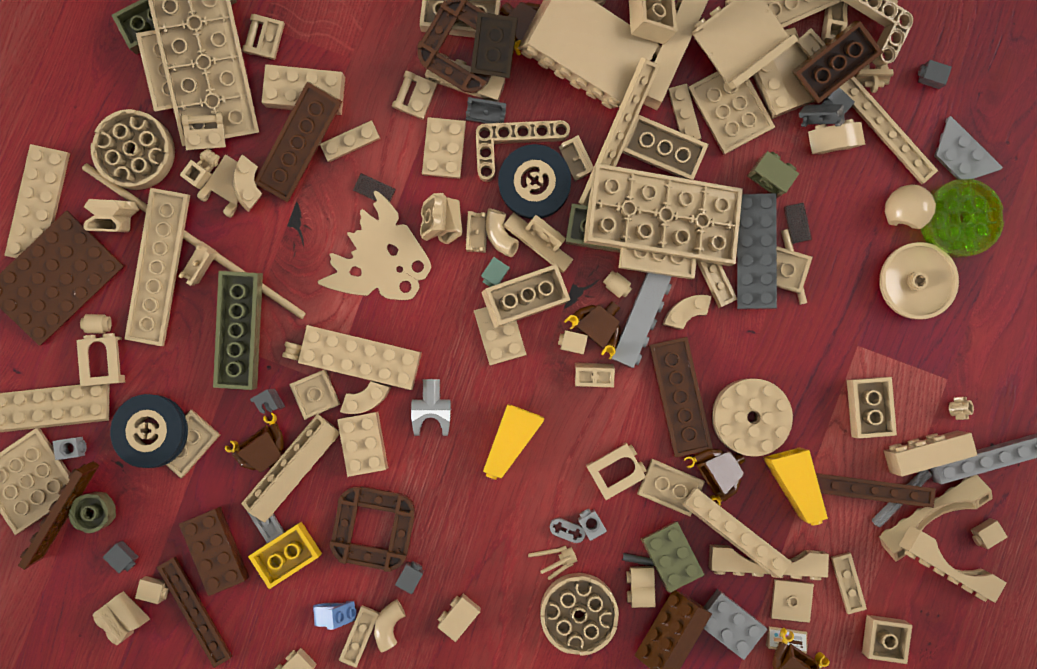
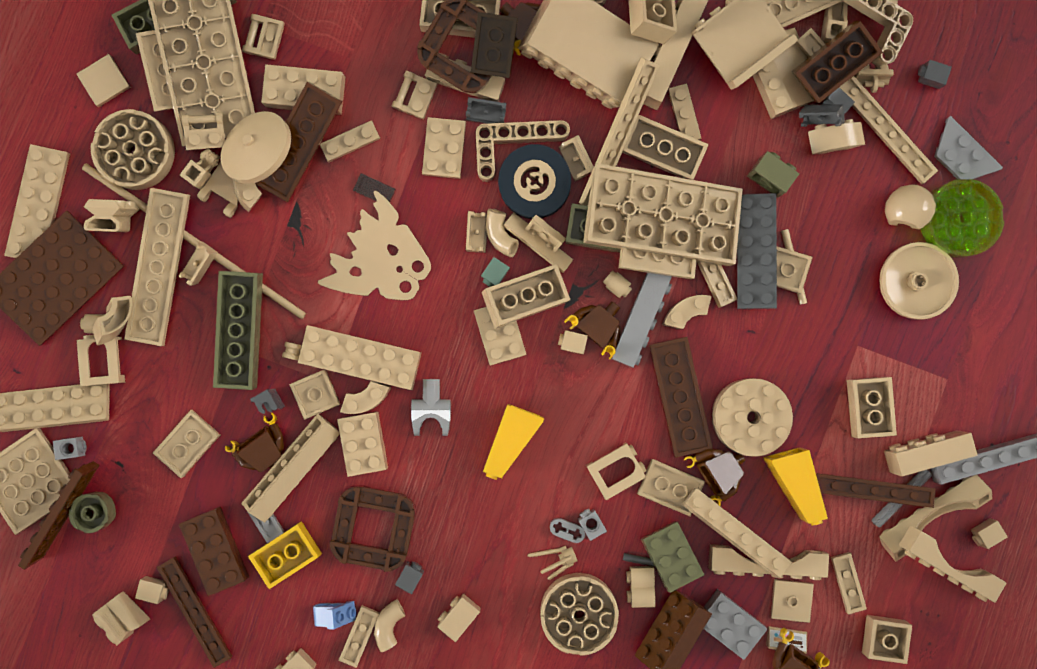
dark grey brick [103,541,139,573] -> none
black wheel [110,394,188,468] -> none
tan piece [420,193,462,244] -> none
tan hinge [575,363,615,387] -> none
tan plate [688,71,775,155] -> none
clear smoke tile [784,203,812,244] -> none
tan gear [949,397,974,420] -> none
none -> tan tile [77,54,131,107]
none -> tan brick [92,296,132,345]
none -> tan dish [221,111,291,184]

